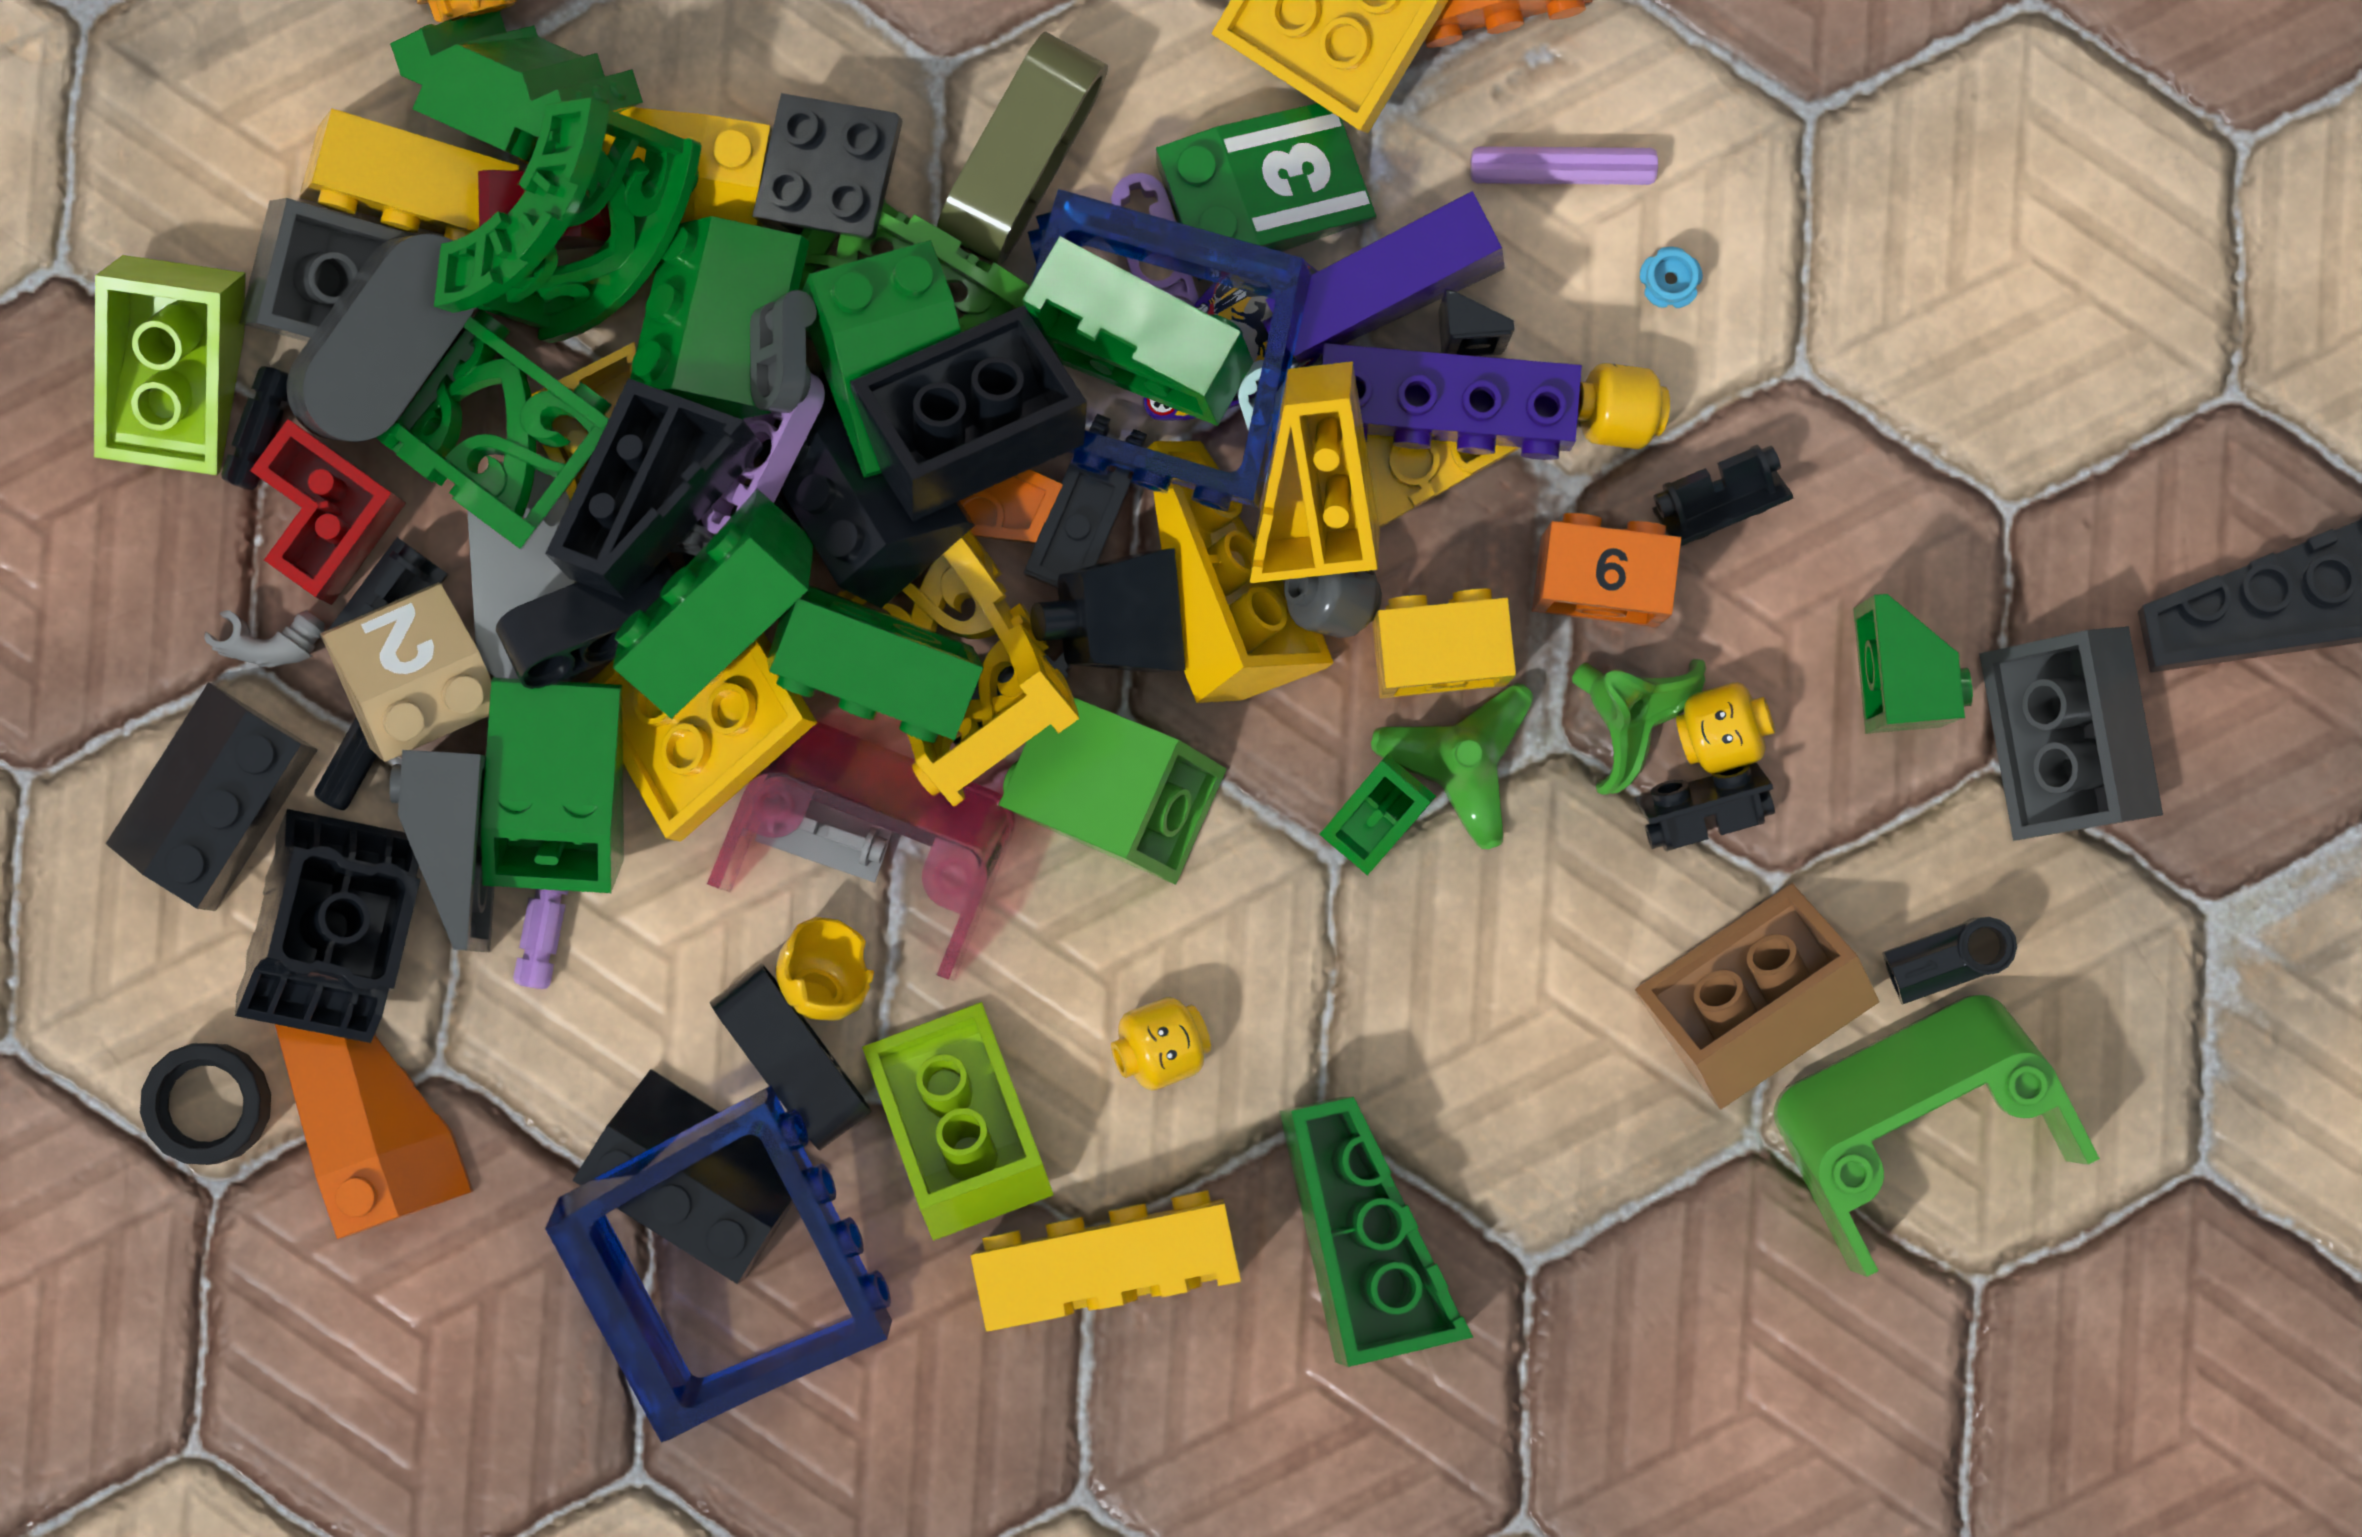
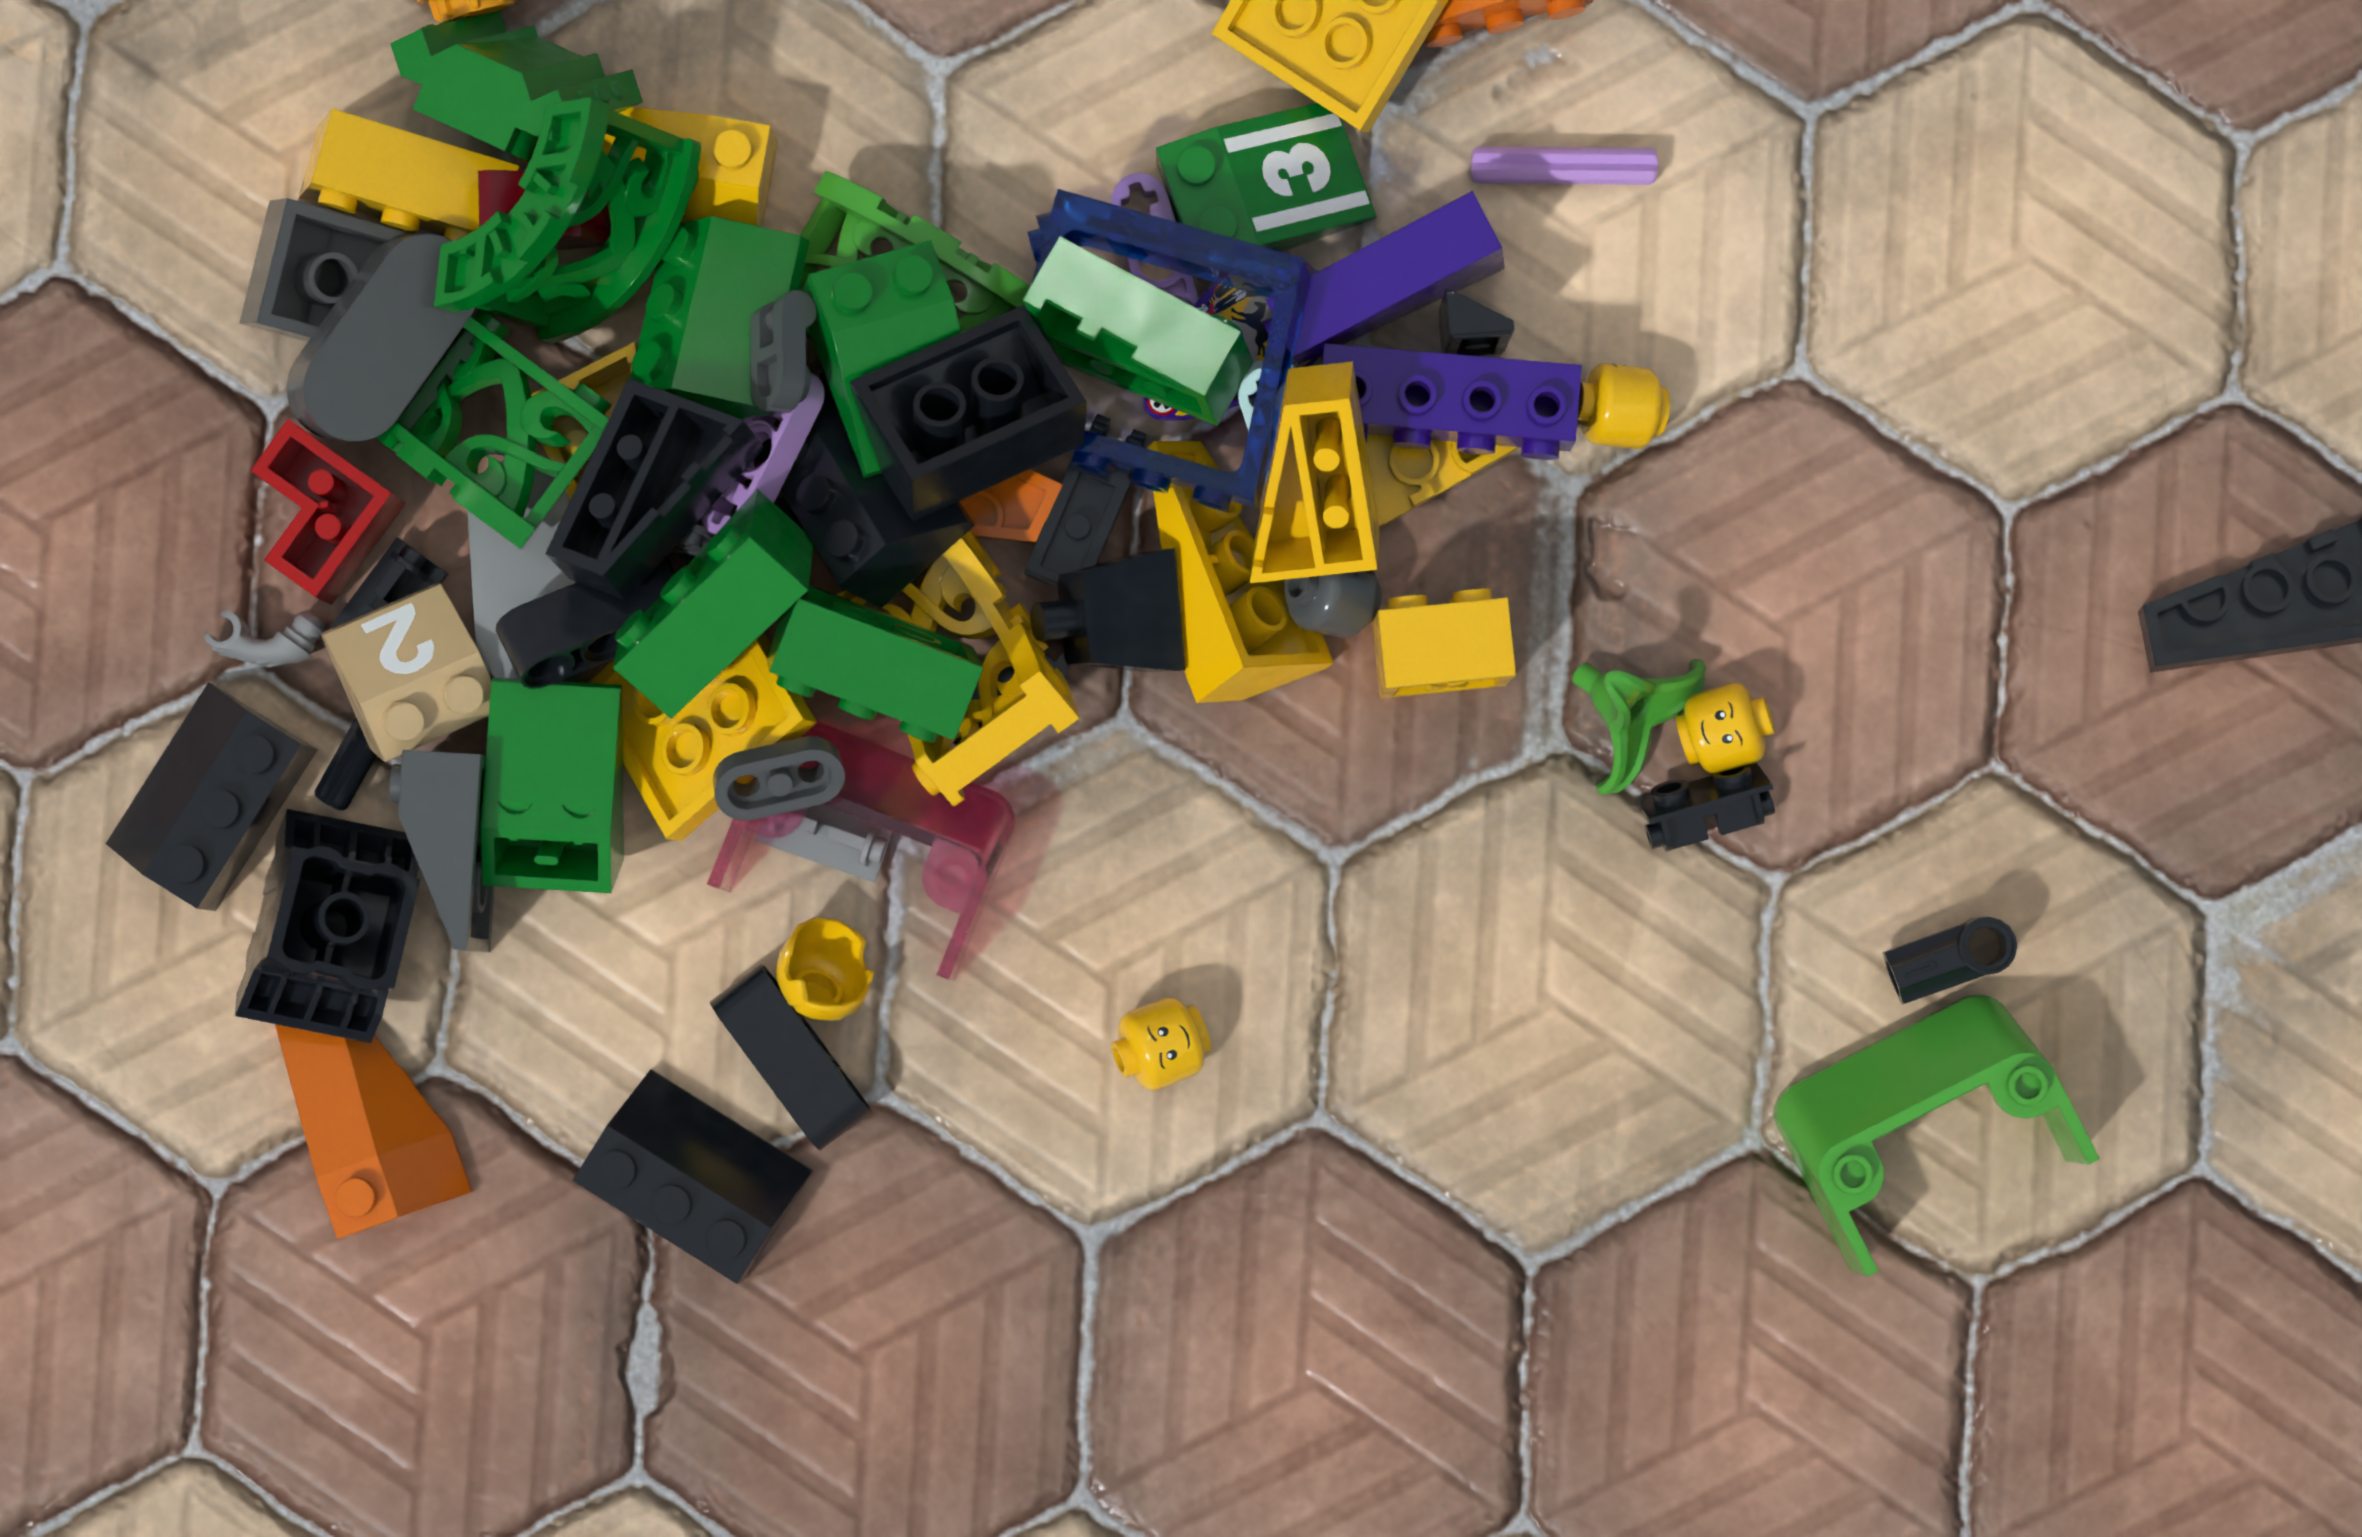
lime slope [94,255,246,476] -> none
black tyre [140,1043,271,1165] -> none
black axle [221,366,288,490] -> none
lavender axle [513,889,568,989] -> none
clear blue windscreen [545,1085,892,1443] -> none
black bracket [752,93,903,240] -> none
lime slope [862,1002,1054,1241] -> none
olive plant [937,31,1108,265] -> none
yellow wedge [970,1190,1241,1332] -> none
bright green slope [999,697,1227,885] -> none
green wedge [1279,1097,1474,1367] -> none
green slope [1319,754,1436,876] -> none
bright green piece [1371,683,1533,849] -> none
orange brick [1532,513,1681,627] -> none
medium nougat slope [1634,883,1880,1110] -> none
medium azure plate [1639,247,1703,308] -> none
black hinge [1652,445,1794,547] -> none
green slope [1853,594,1973,734] -> none
dark grey slope [1979,626,2163,841] -> none
none -> dark grey plate [713,736,845,821]

